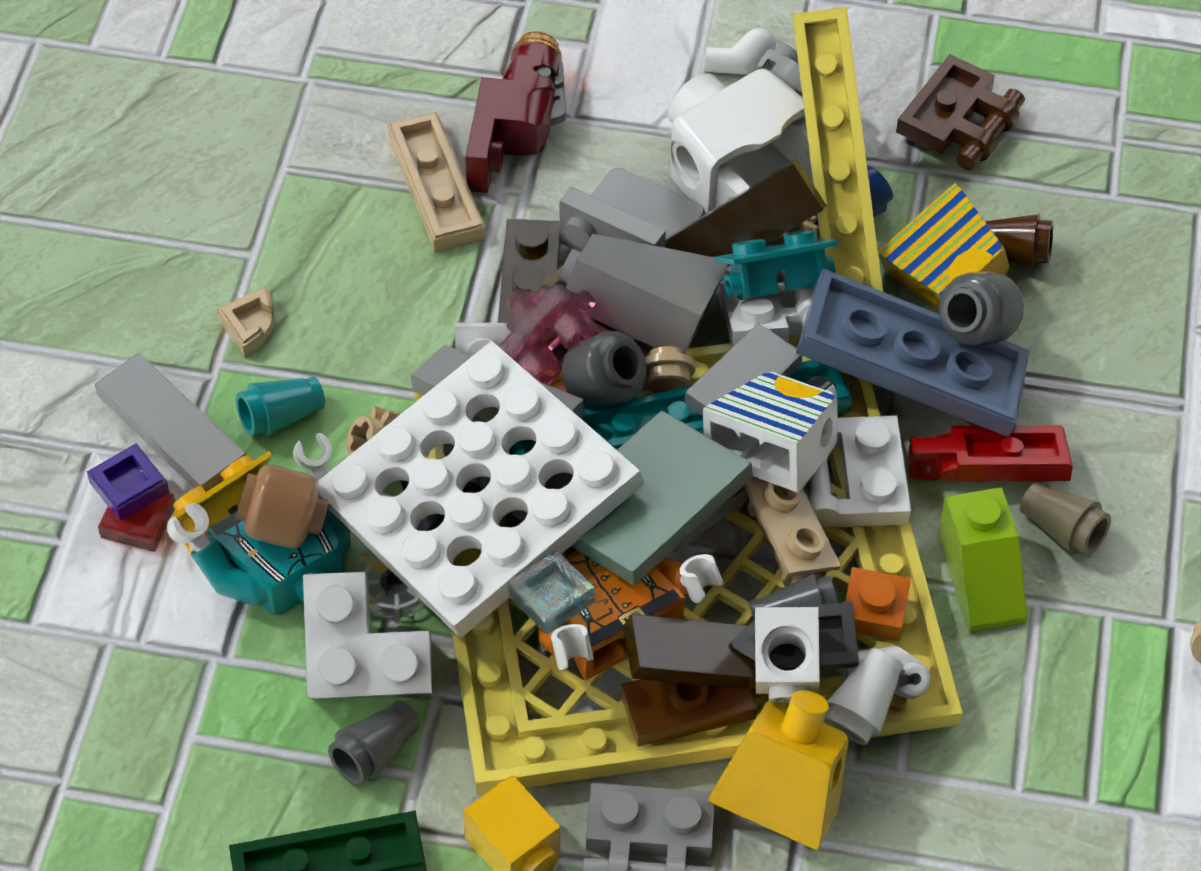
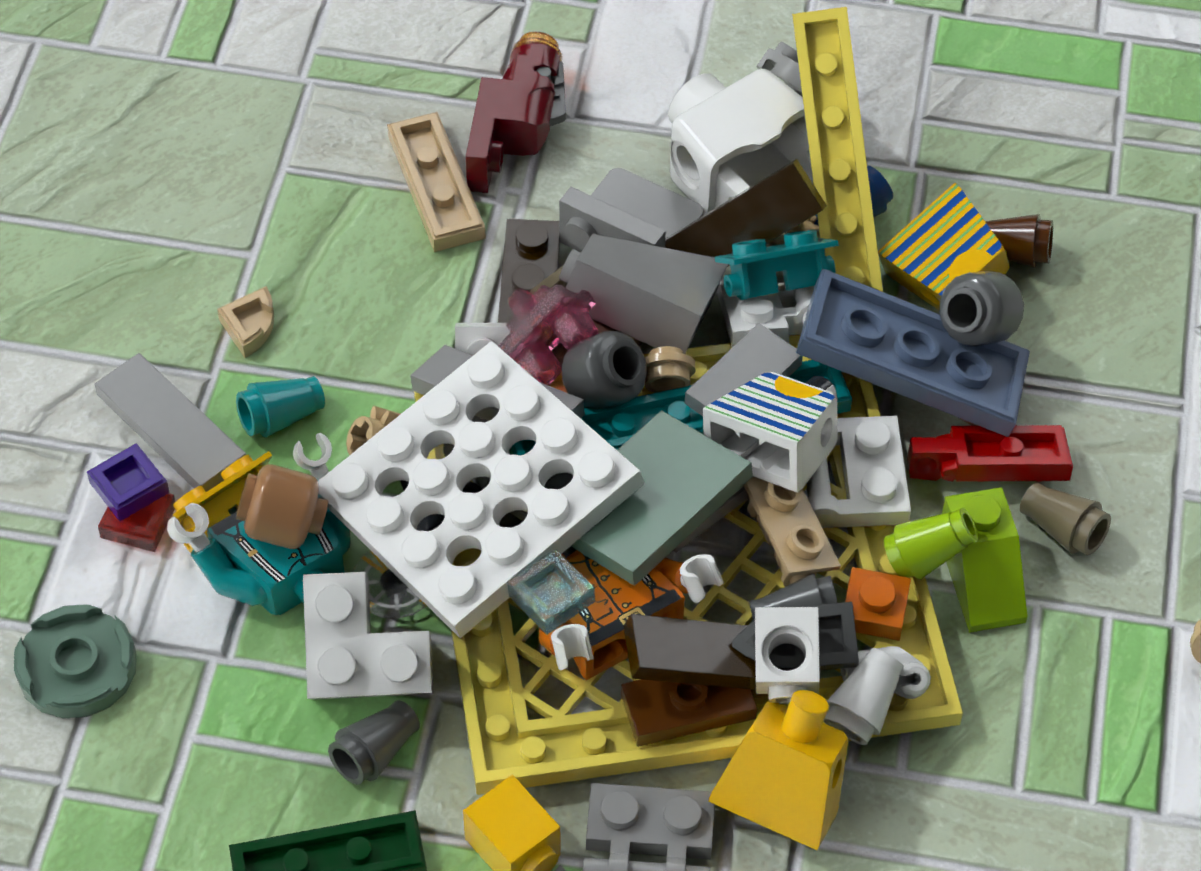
white arm [705,28,776,75] -> none
reddish brown plate [896,54,1025,171] -> none
none -> sand green tile [14,604,136,719]
none -> lime cone [884,508,978,579]

